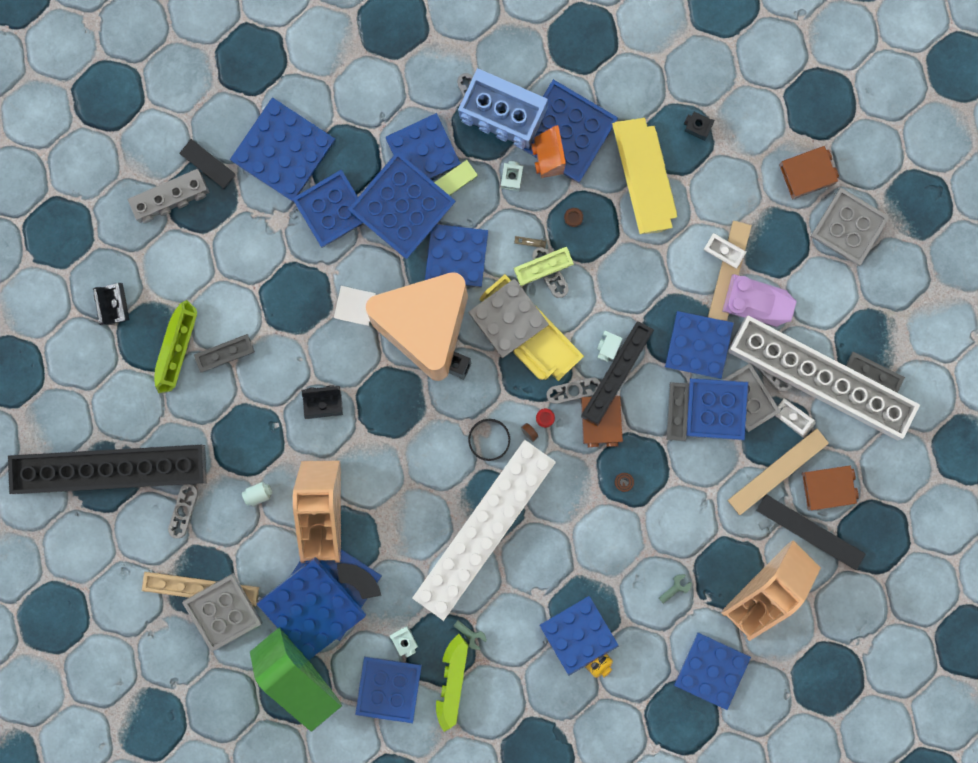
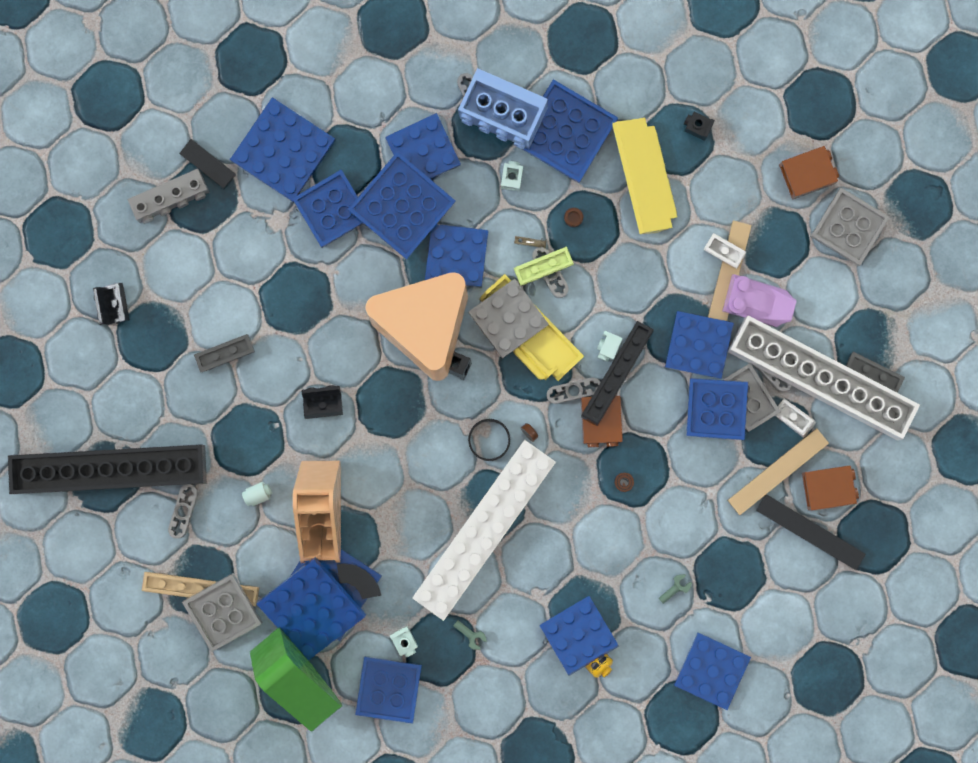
lime brick [154,300,197,393] -> none
white sticker [334,286,376,326] -> none
yellowish green tile [434,160,478,196] -> none
lime brick [436,634,468,732] -> none
orange slope [531,125,566,178] -> none
red plate [536,408,555,428] -> none
dark grey plate [666,382,689,441] -> none
light nougat brick [721,540,821,641] -> none

